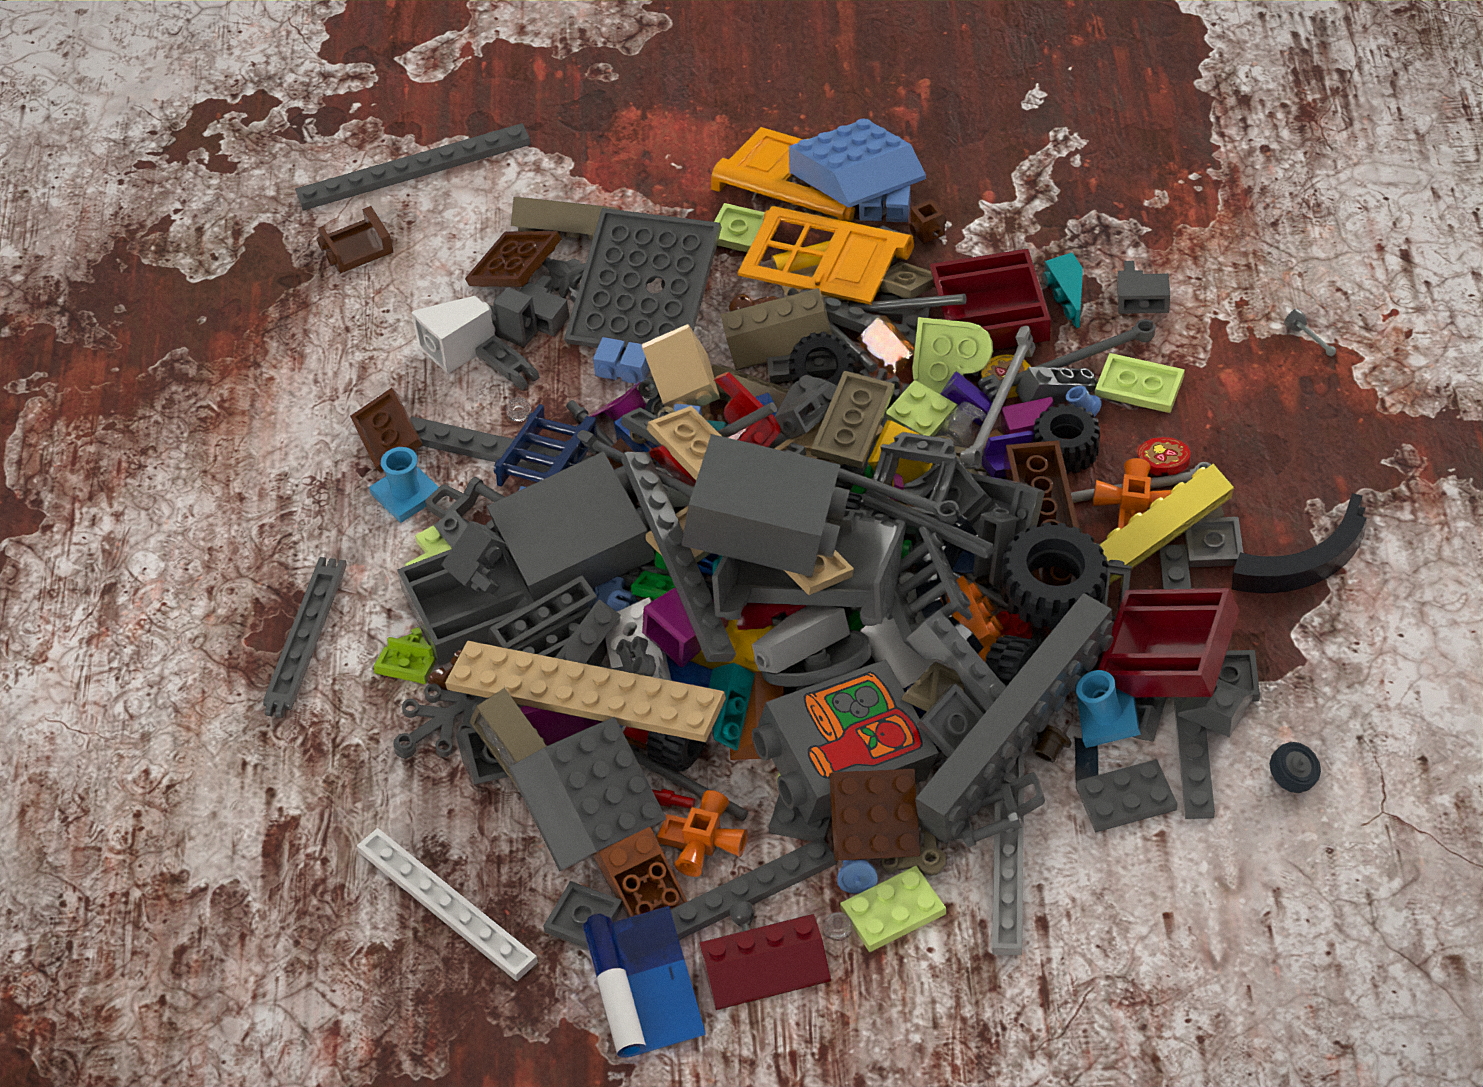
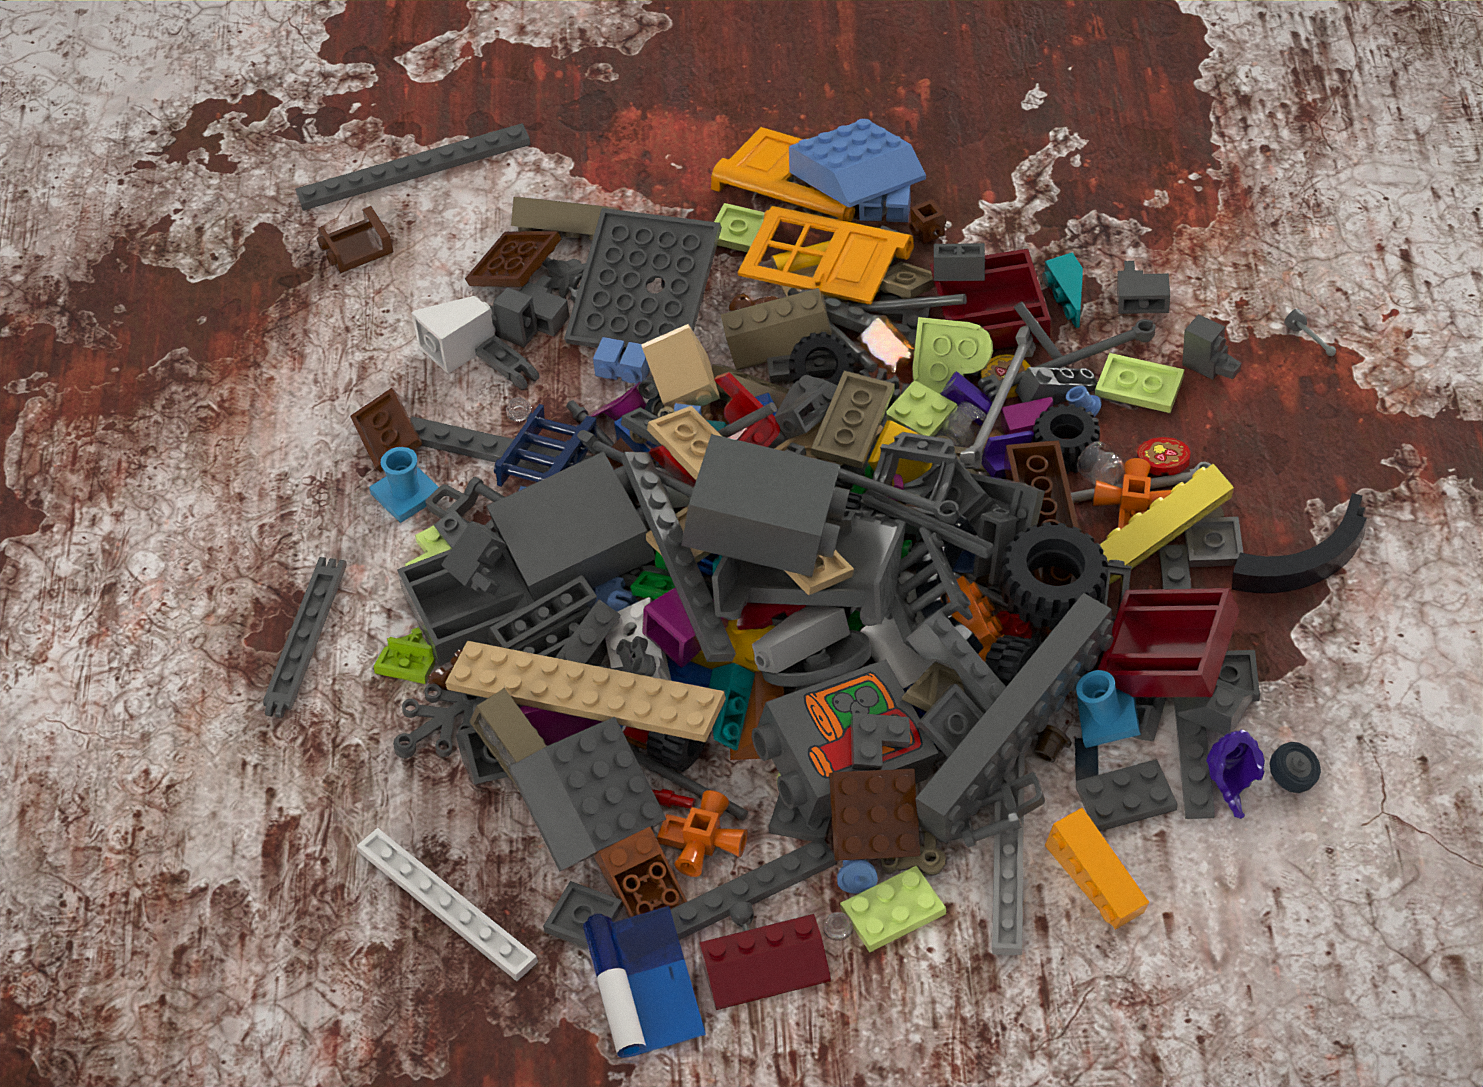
none -> dark grey plate [850,713,910,771]
none -> dark grey hinge [934,243,985,281]
none -> dark grey bar [1014,301,1063,360]
none -> light orange wedge [1045,807,1149,930]
none -> clear helmet [1077,441,1125,486]
none -> dark grey hinge [1182,314,1242,380]
none -> dark purple hair [1206,729,1265,819]

